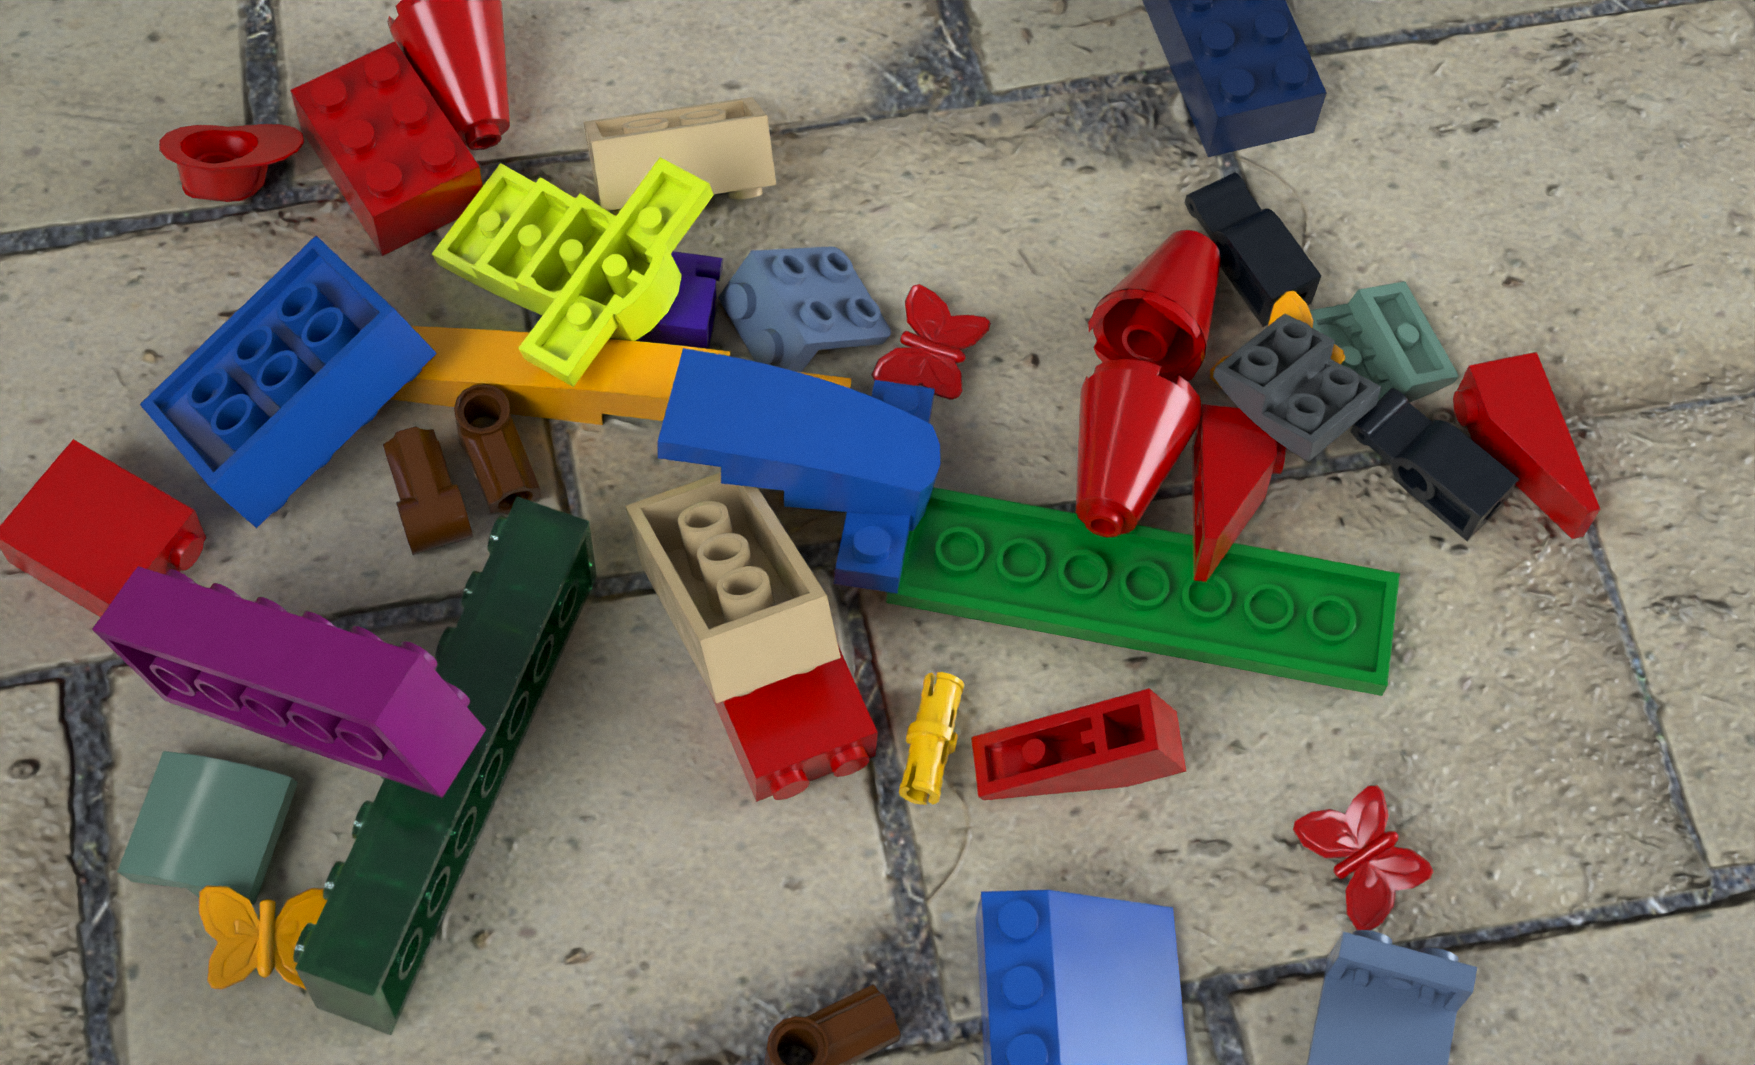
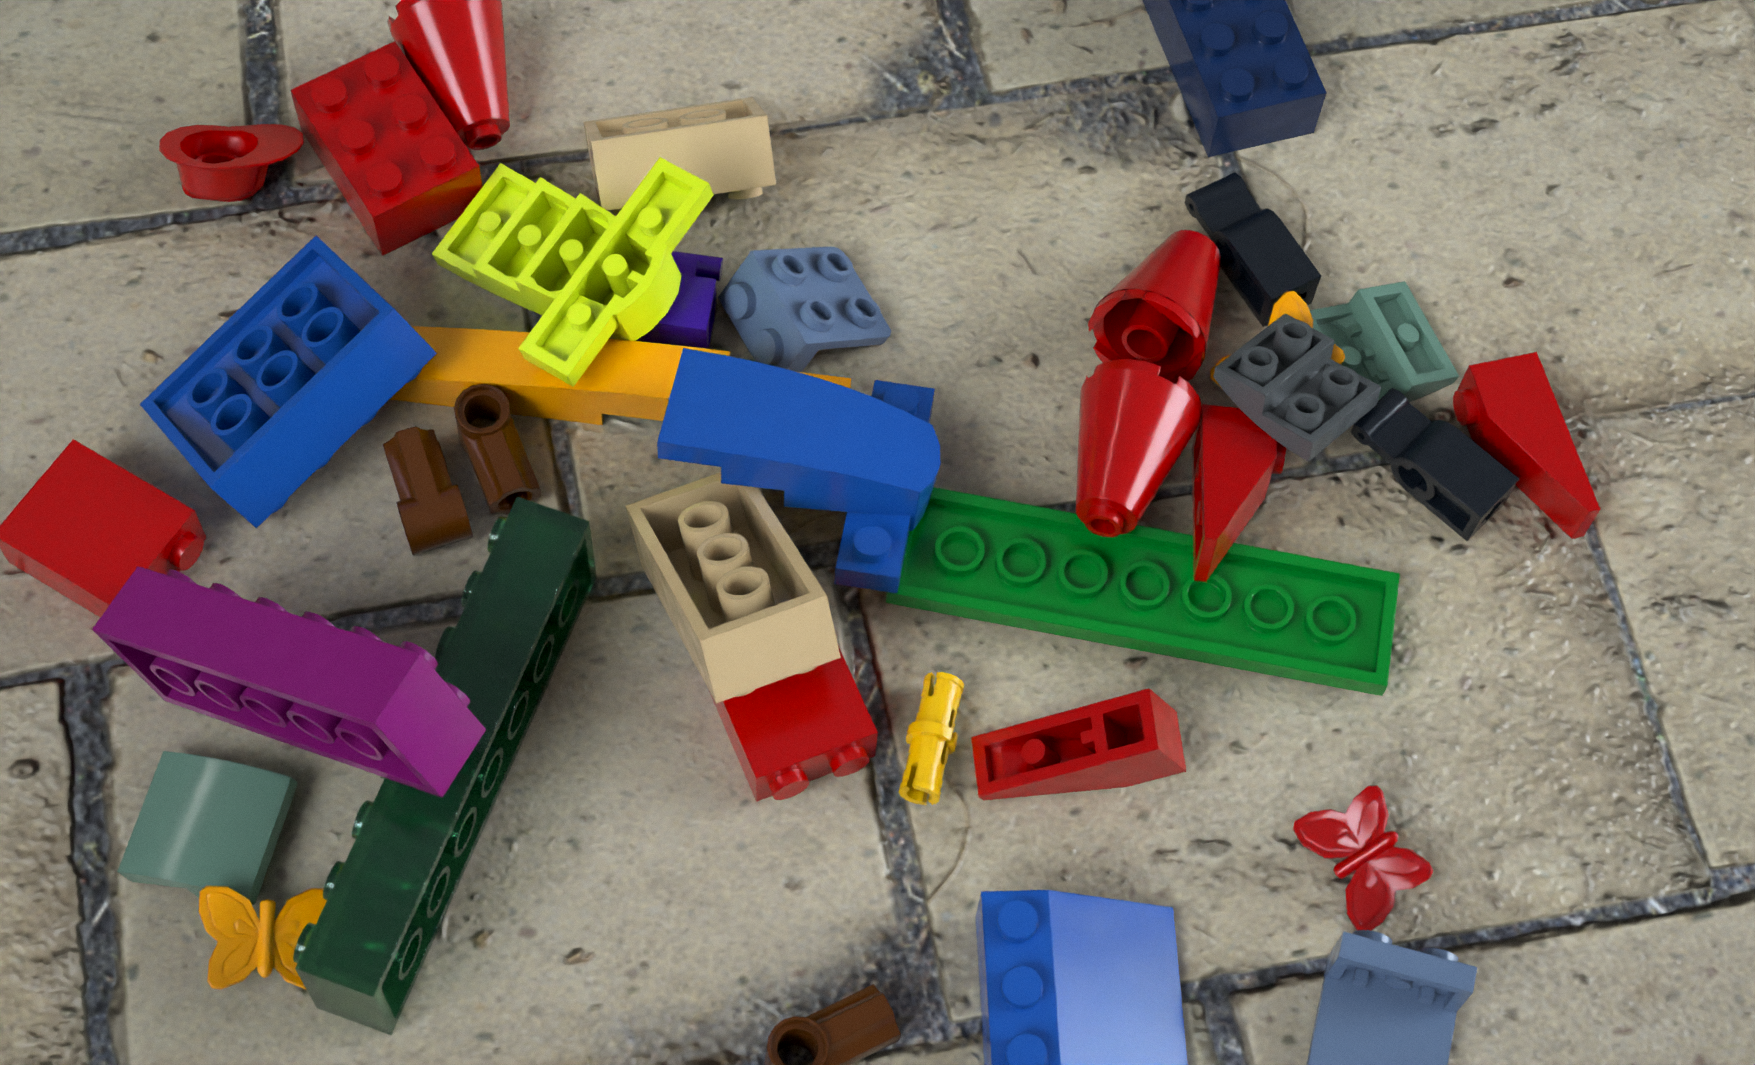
red piece [871,284,991,400] -> none

